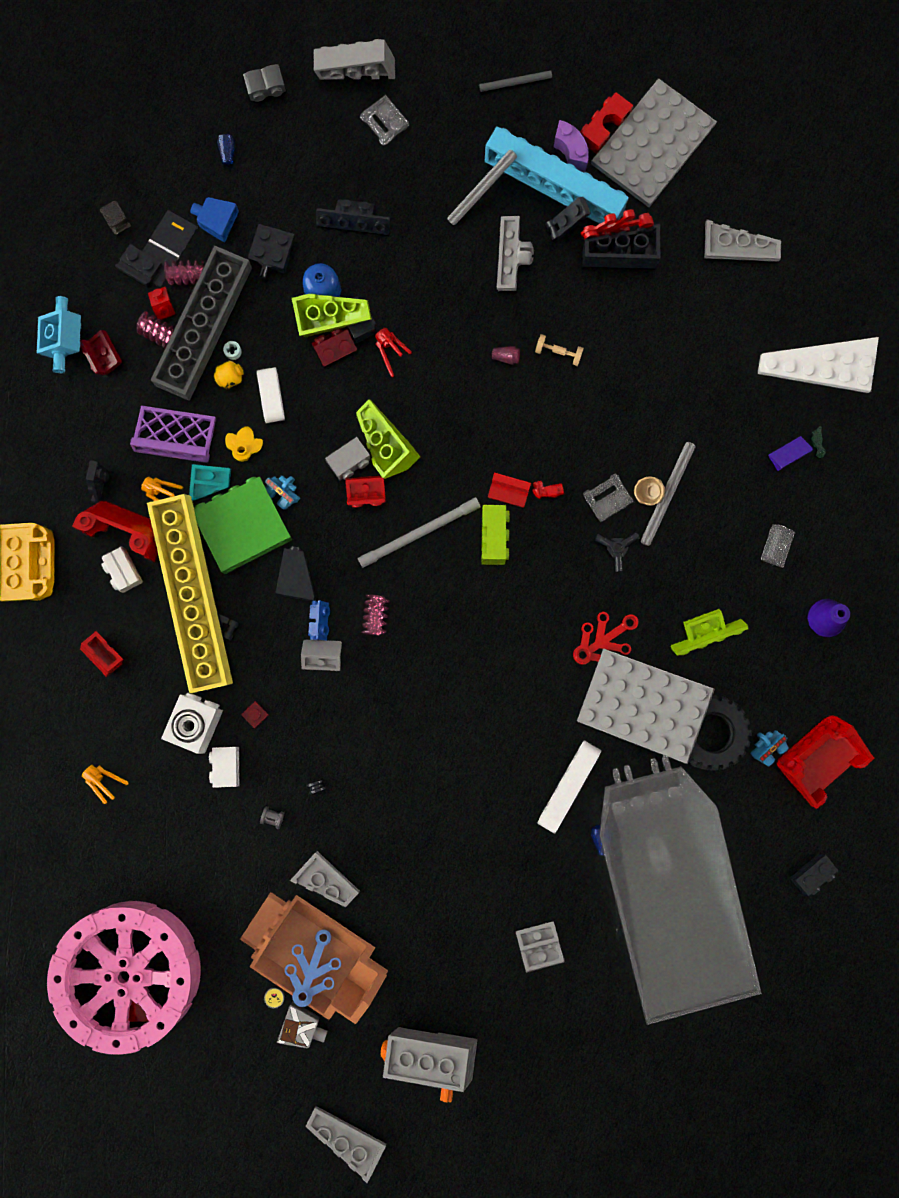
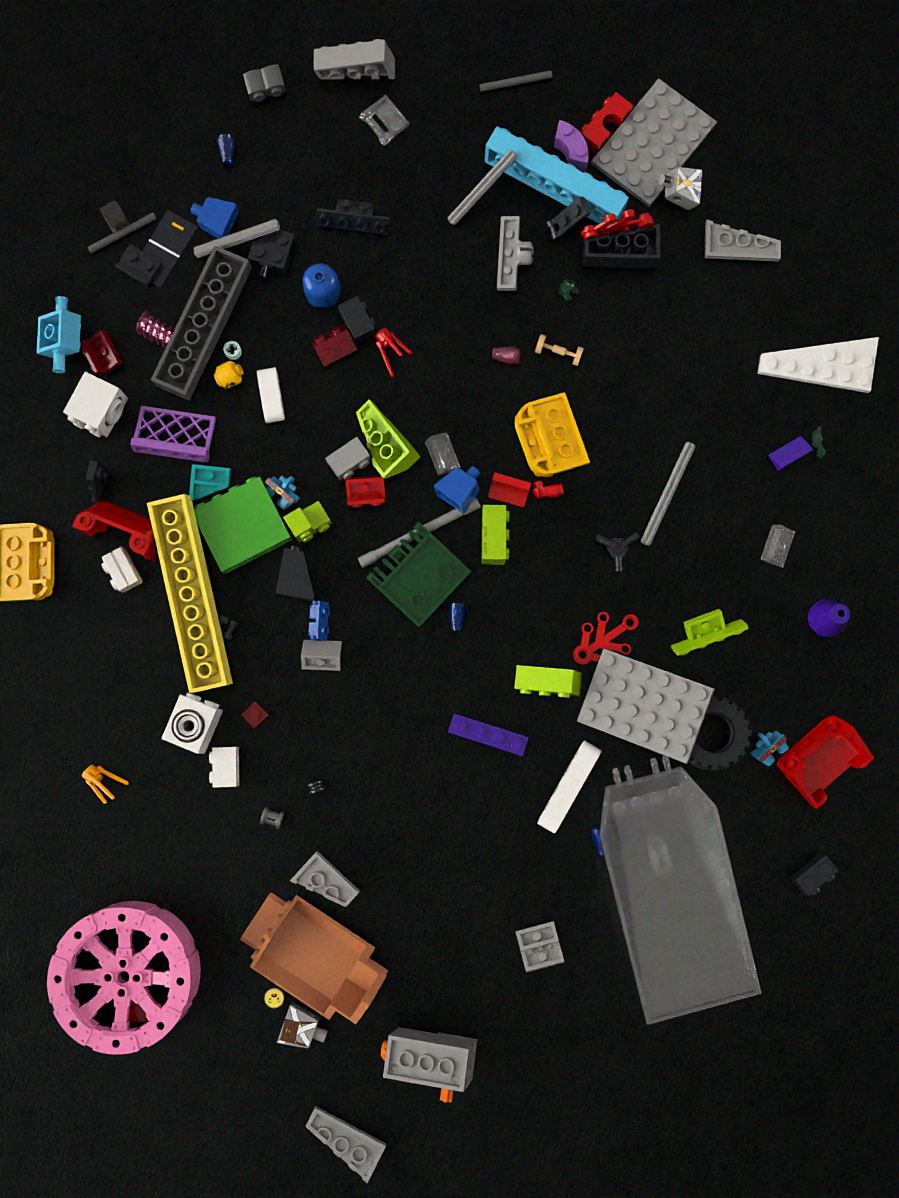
red brick [80,631,123,677] -> none
light orange plant [141,477,183,501] -> none
red bracket [148,287,175,320] -> none
clear pink piece [164,260,205,285] -> none
yellow plate [225,426,263,462] -> none
medium blue plant [285,930,341,1007] -> none
lime wedge [292,294,371,337] -> none
clear pink piece [362,595,390,635] -> none
clear plate [583,473,633,522] -> none
tan hair [634,476,665,506] -> none
none -> white brick [63,372,128,437]
none -> dark grey bar [88,212,157,254]
none -> light grey axle [194,219,280,258]
none -> lime brick [283,501,332,543]
none -> dark green hinge [366,522,471,627]
none -> clear slope [426,433,460,475]
none -> blue torso [434,466,480,514]
none -> clear blue cone [448,603,467,630]
none -> dark purple arch [448,714,528,756]
none -> yellow plate [515,392,590,477]
none -> lime wedge [515,665,582,698]
none -> clear green plate [558,280,579,301]
none -> light grey torso [658,167,702,210]

